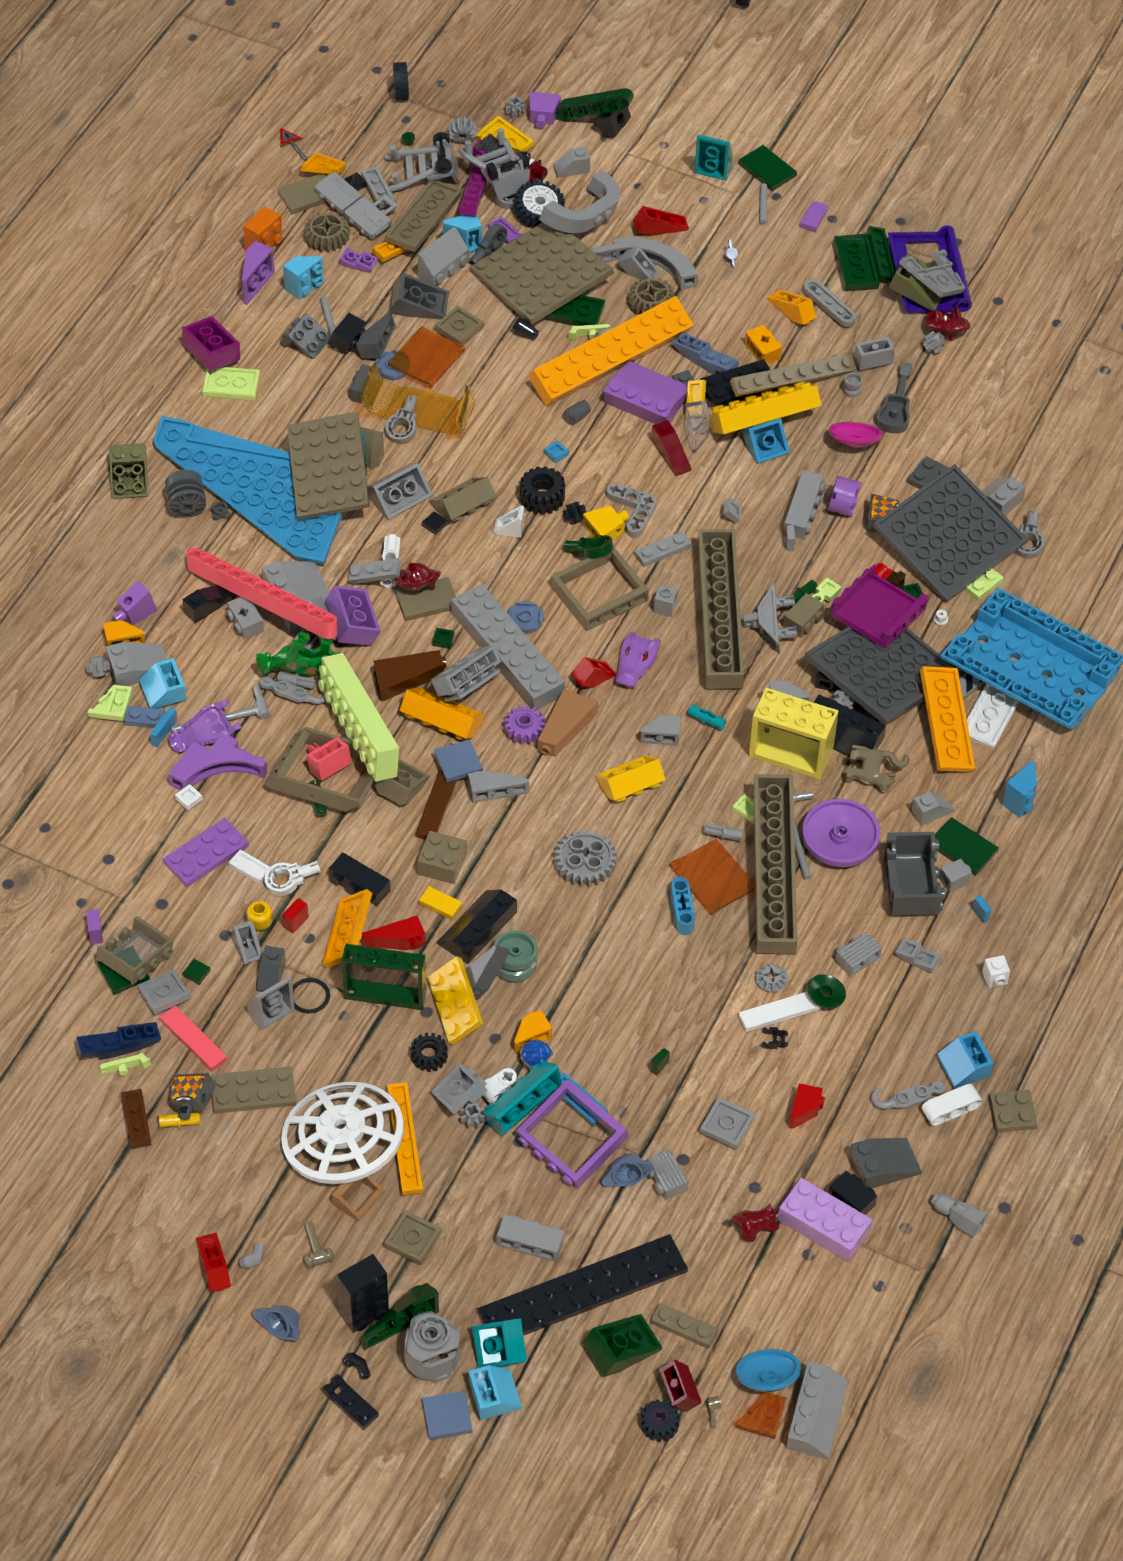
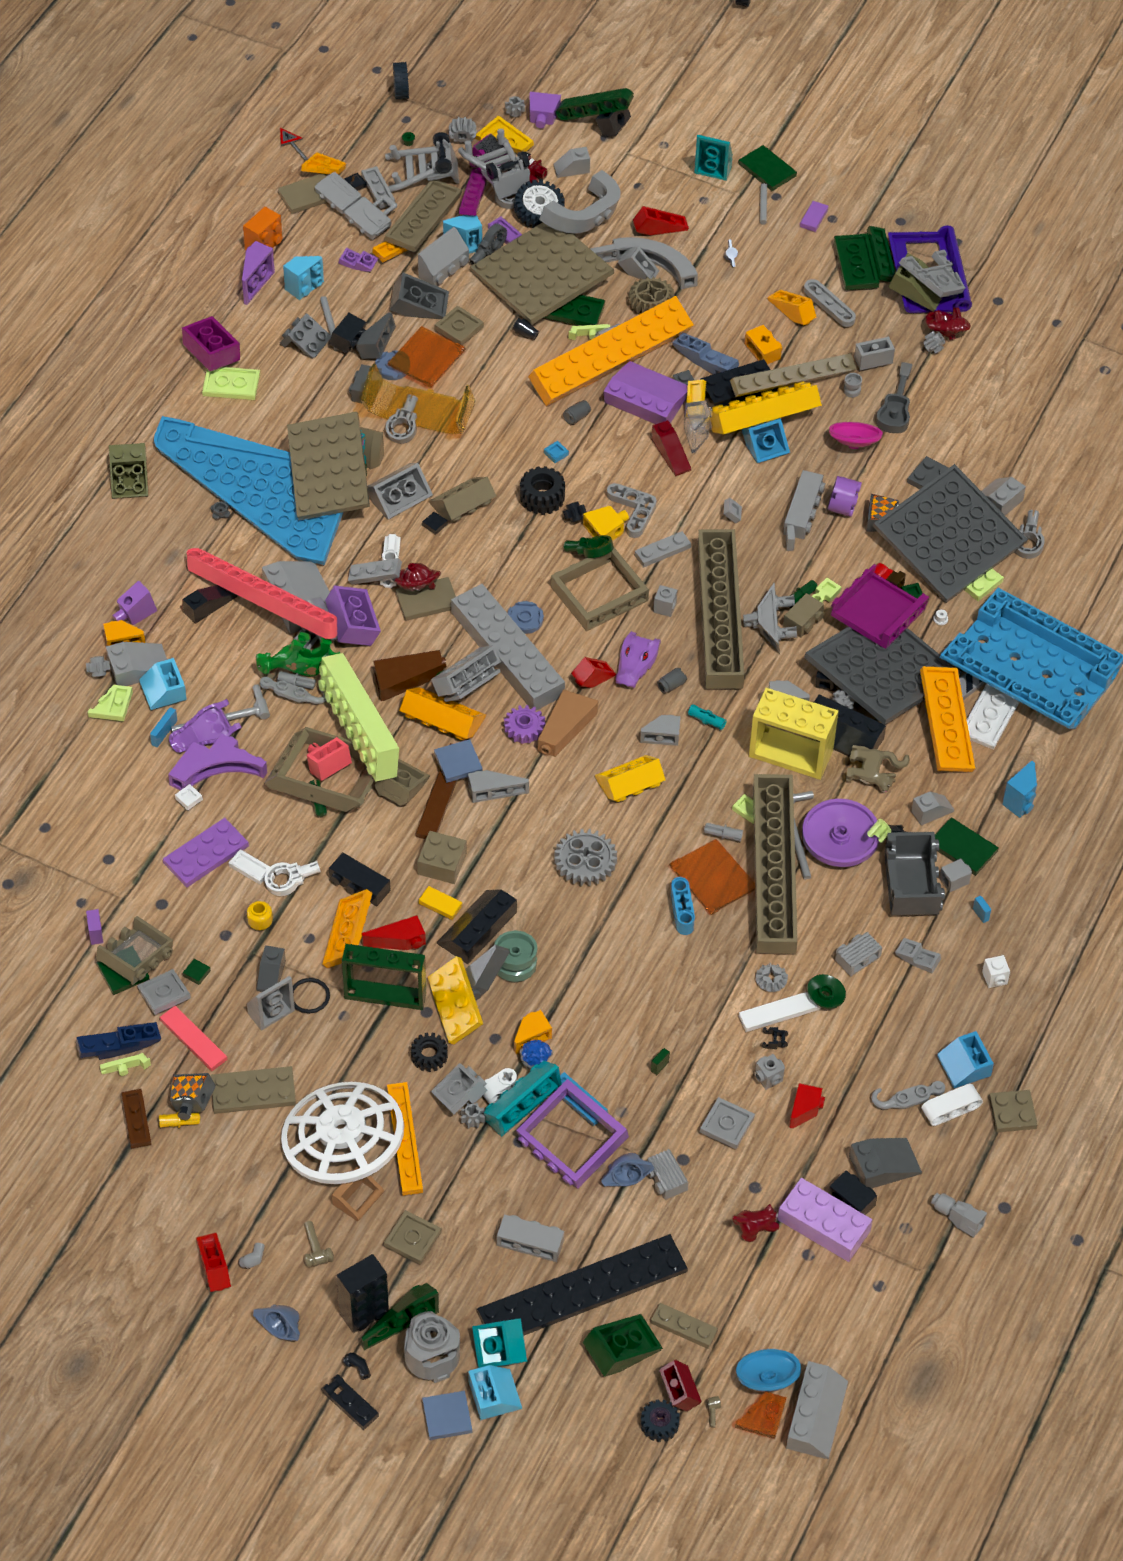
sand blue plate [124,706,166,728] -> none
dark grey wheel [165,469,206,518] -> none
light grey brick [226,597,264,640] -> none
light grey slope [233,920,262,964] -> none
red piece [282,898,309,933] -> none
dark tan gear [304,211,350,252] -> none
dark green tile [432,628,455,649] -> none
white slope [493,505,524,538] -> none
none -> dark grey piece [657,668,687,694]
none -> light grey brick [755,1054,785,1090]
none -> yellowish green piece [867,819,906,843]

